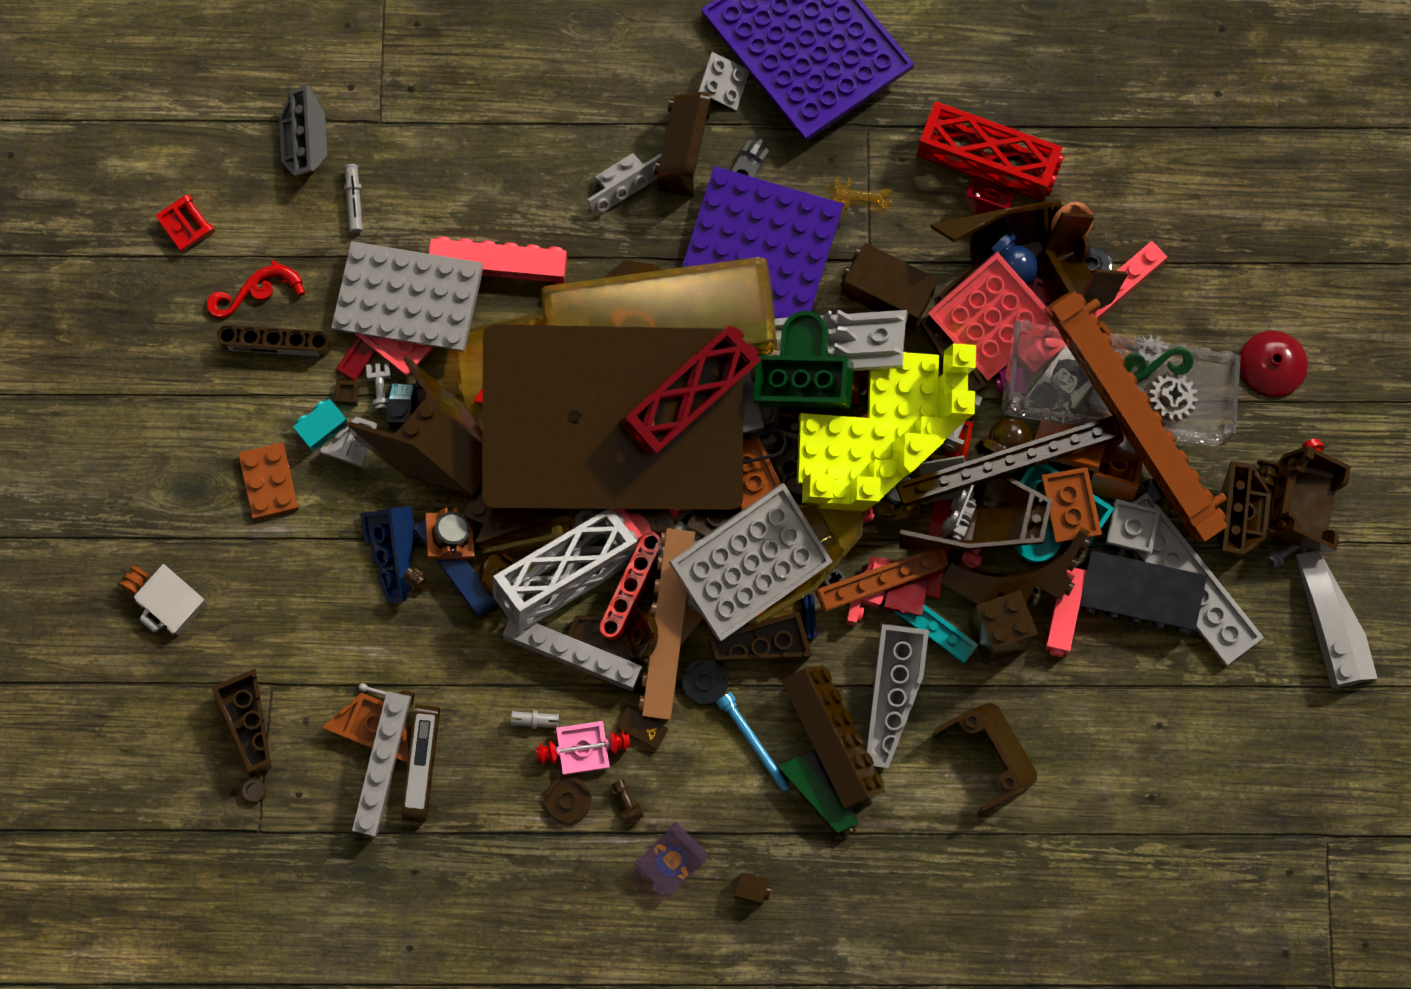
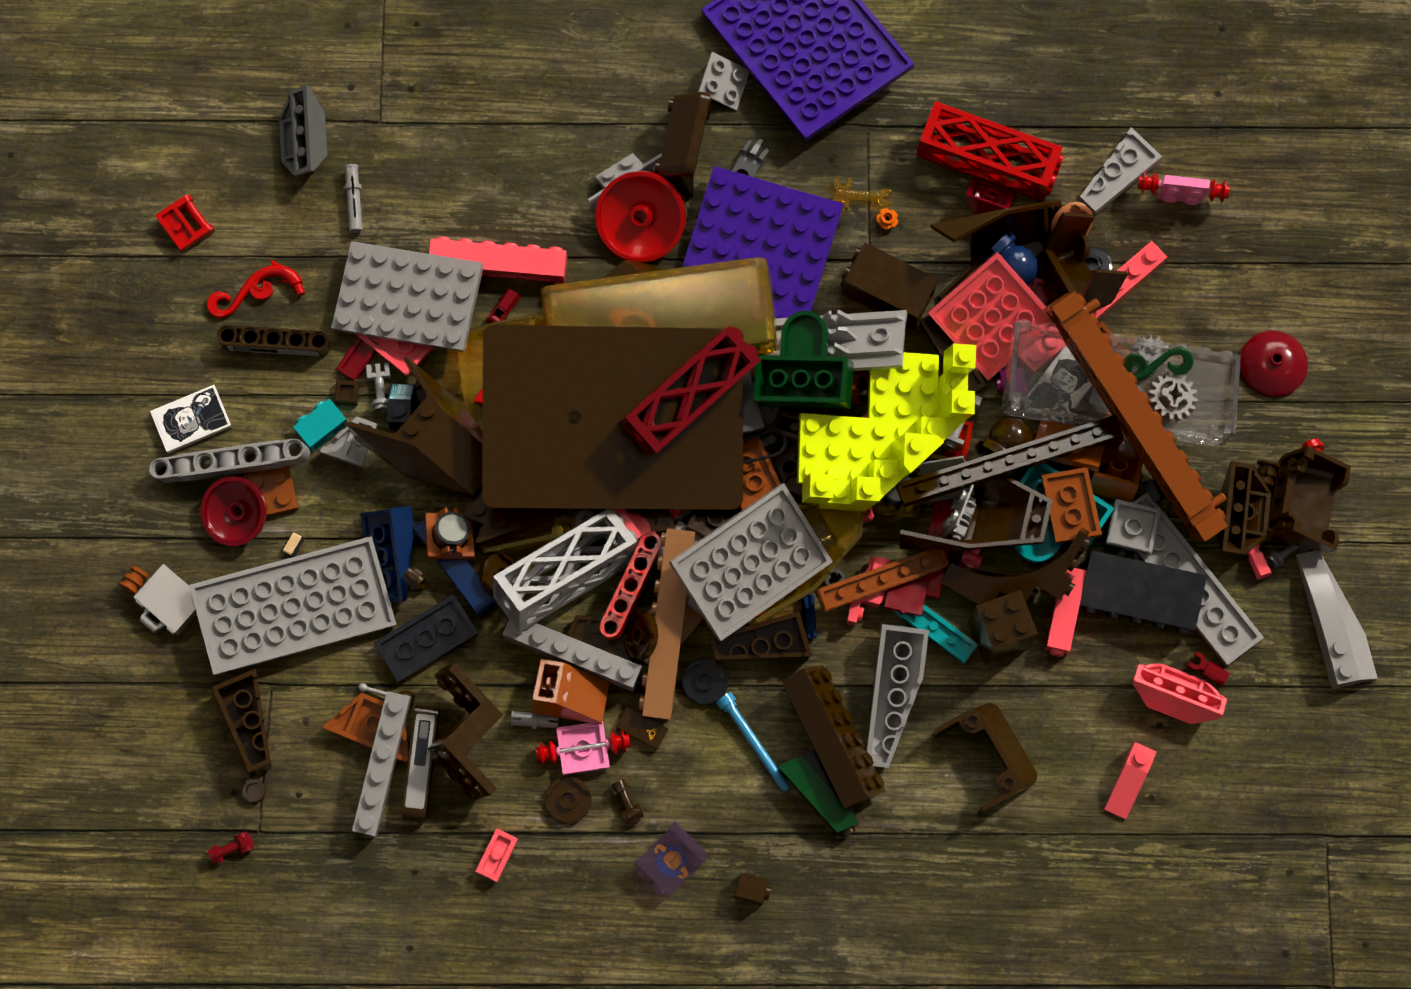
none -> light grey beam [149,439,310,483]
none -> tile [150,385,232,454]
none -> light grey plate [189,536,396,676]
none -> dark red dish [201,477,267,546]
none -> dark red bar [208,831,254,863]
none -> tan piece [283,533,305,557]
none -> black plate [374,594,479,683]
none -> dark brown bracket [427,663,503,800]
none -> coral plate [476,828,518,882]
none -> dark red bar [486,289,521,325]
none -> dark orange slope [532,659,610,724]
none -> red dish [595,171,686,262]
none -> orange plate [876,208,898,230]
none -> light grey wing [1080,127,1162,215]
none -> coral slope [1104,742,1156,820]
none -> coral wedge [1132,664,1227,724]
none -> bright pink plate [1137,172,1230,205]
none -> dark red bar [1187,652,1230,686]
none -> coral bar [1246,543,1272,580]

